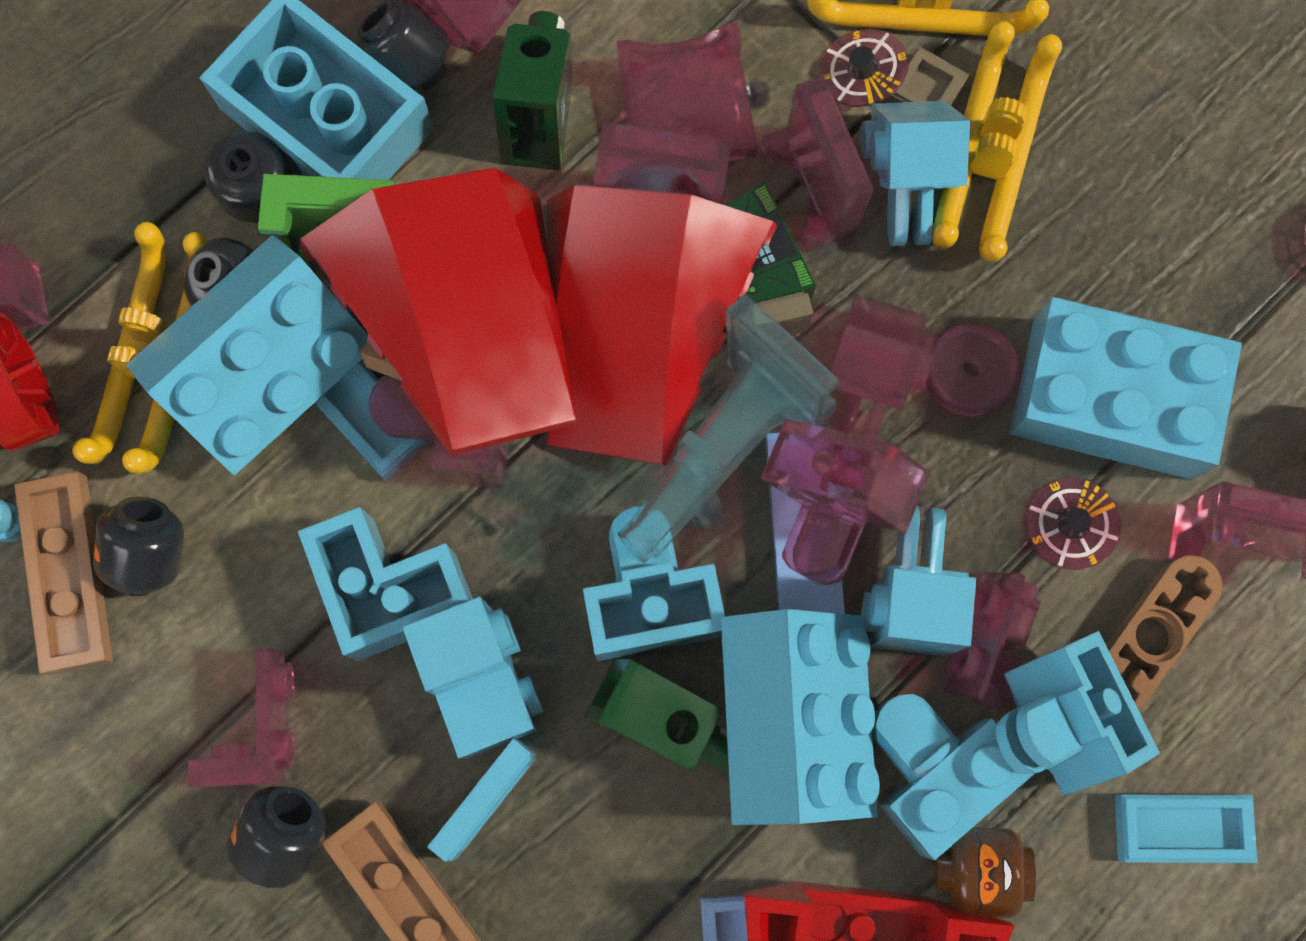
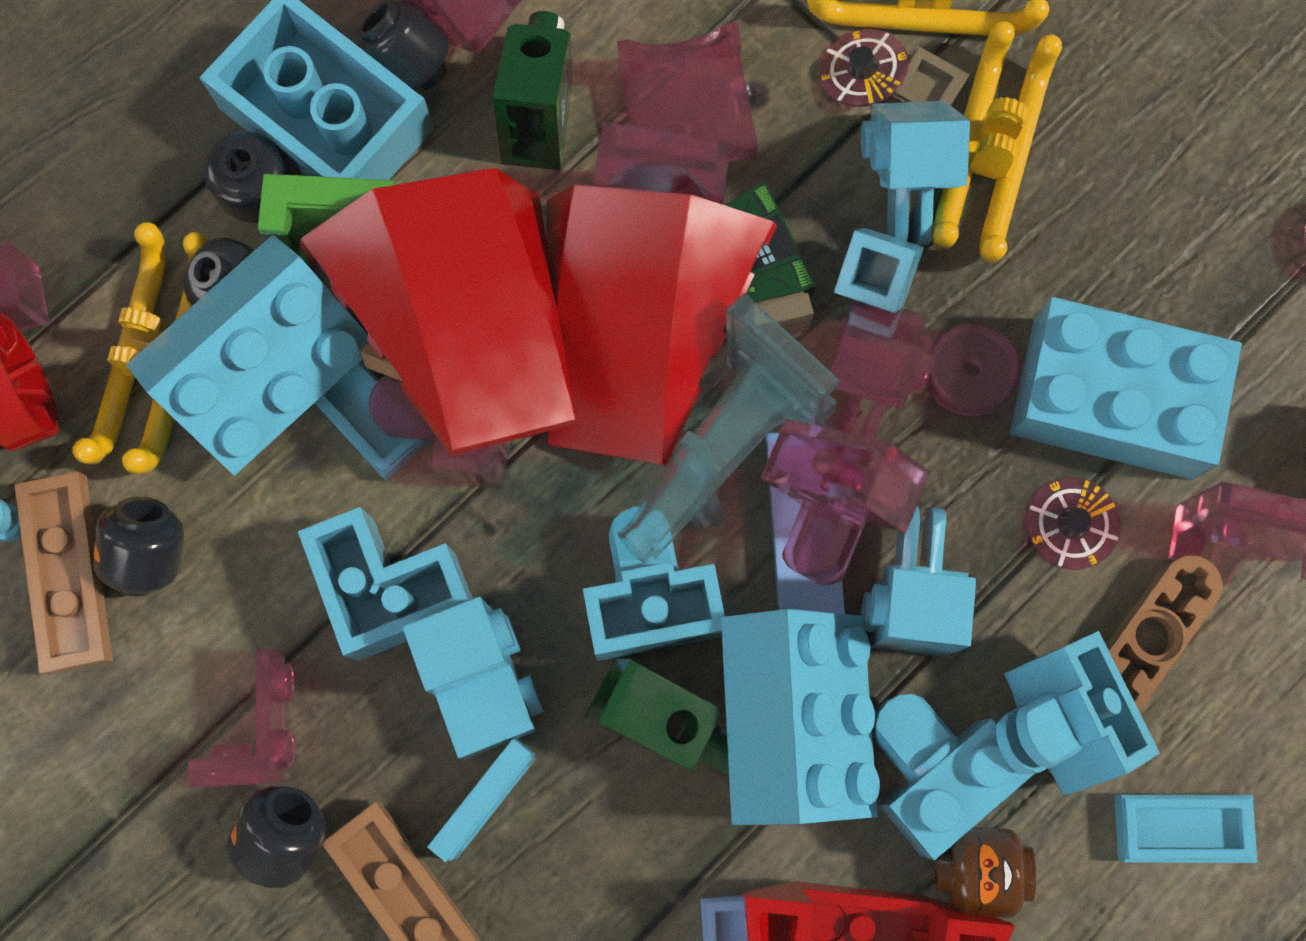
clear pink piece [761,75,874,252] -> none
clear pink hinge [942,572,1041,710] -> none
none -> medium azure brick [834,228,924,313]

